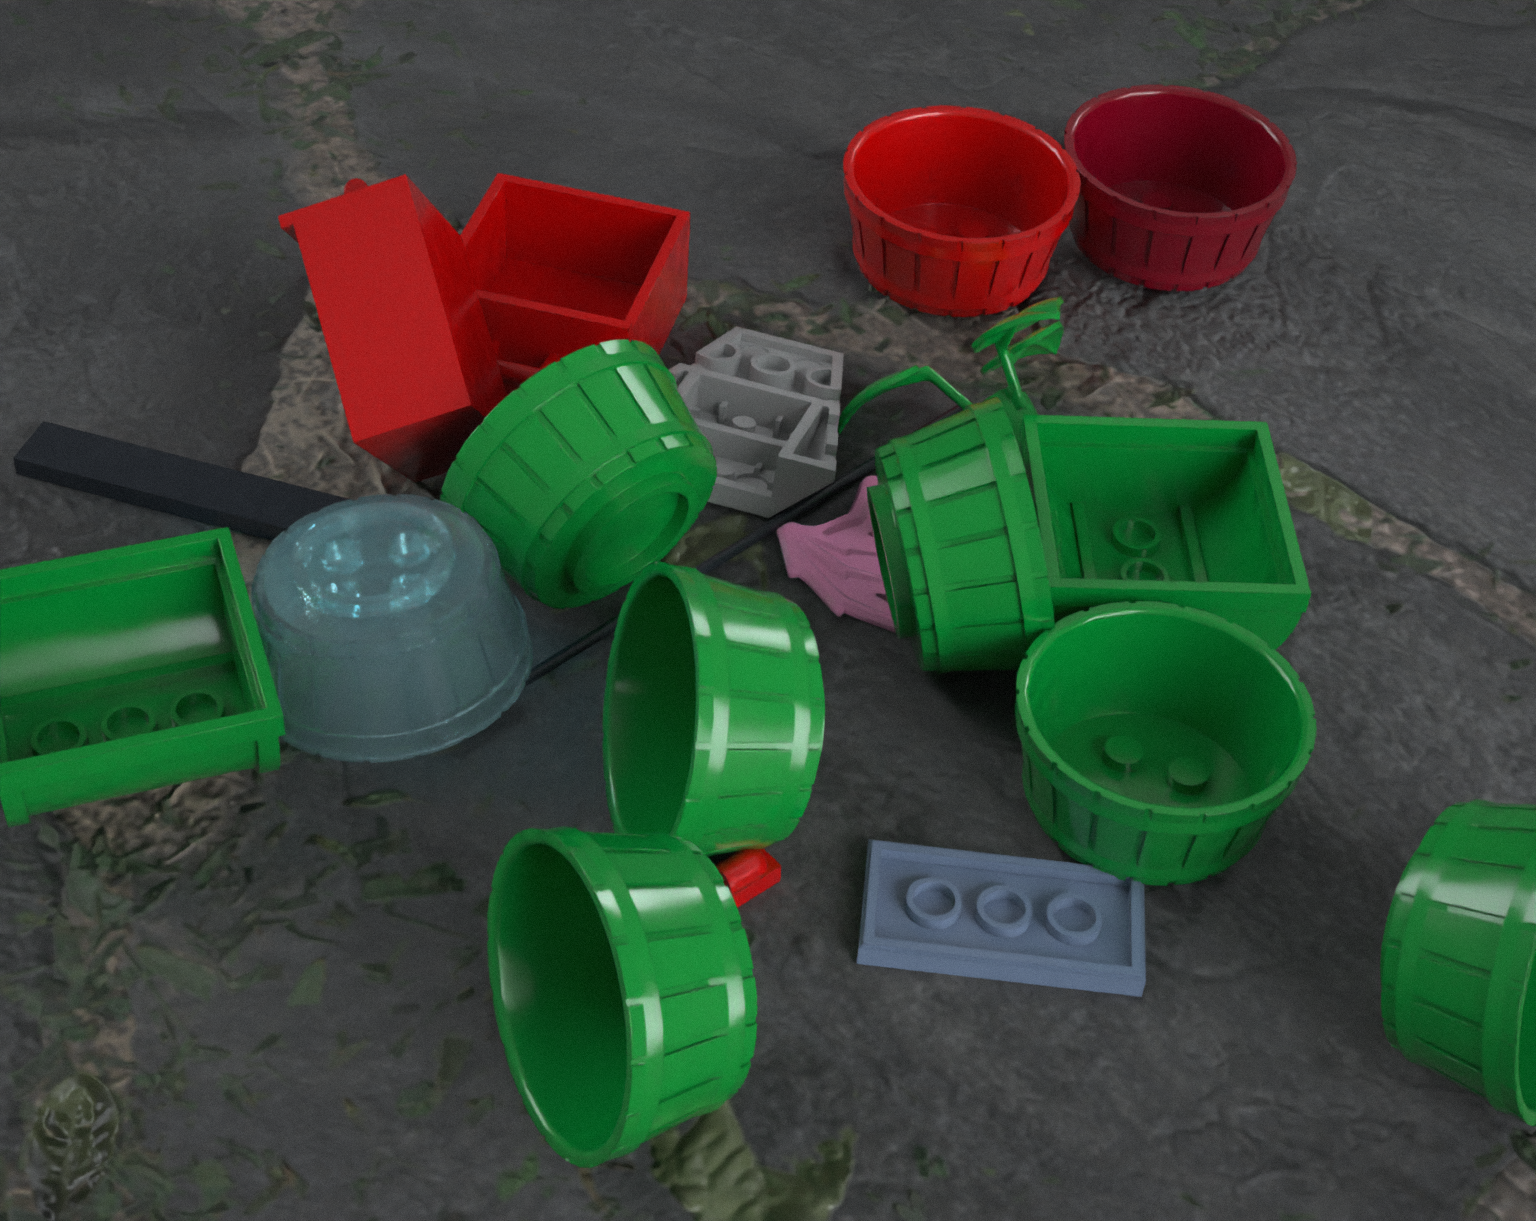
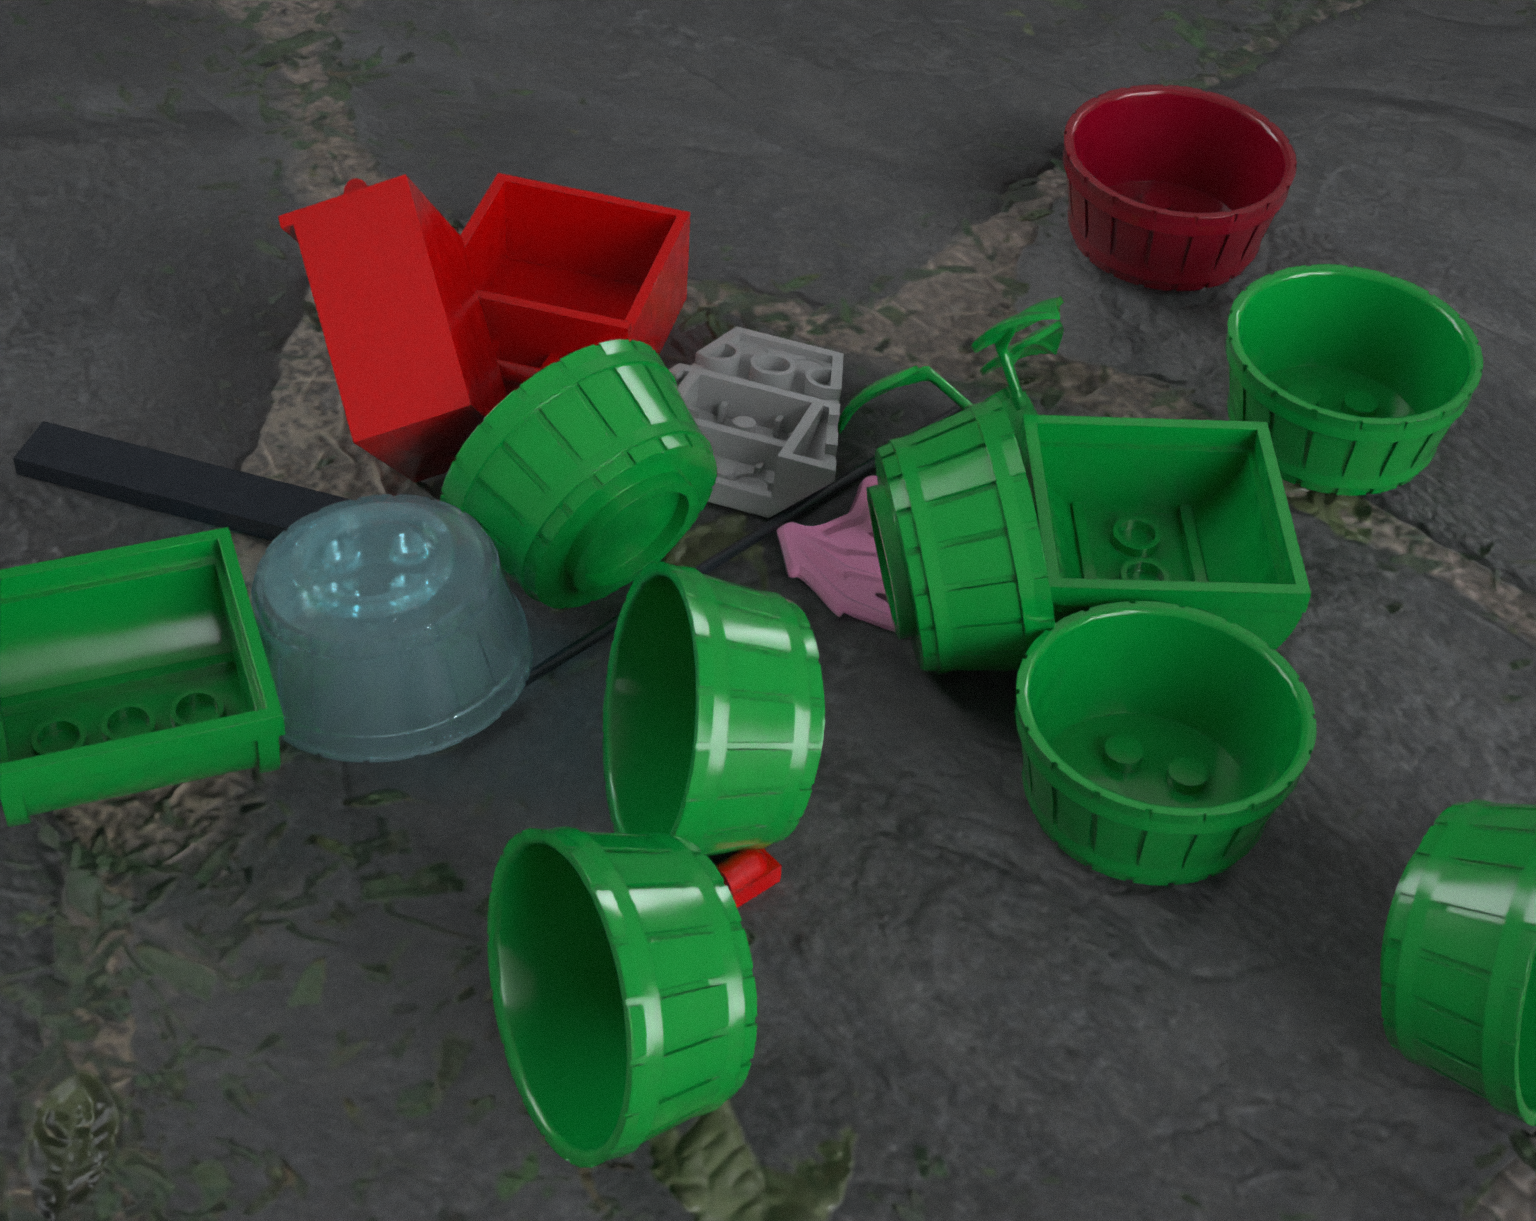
red piece [843,105,1081,317] -> none
sand blue tile [856,839,1146,997] -> none
none -> green piece [1225,264,1483,496]

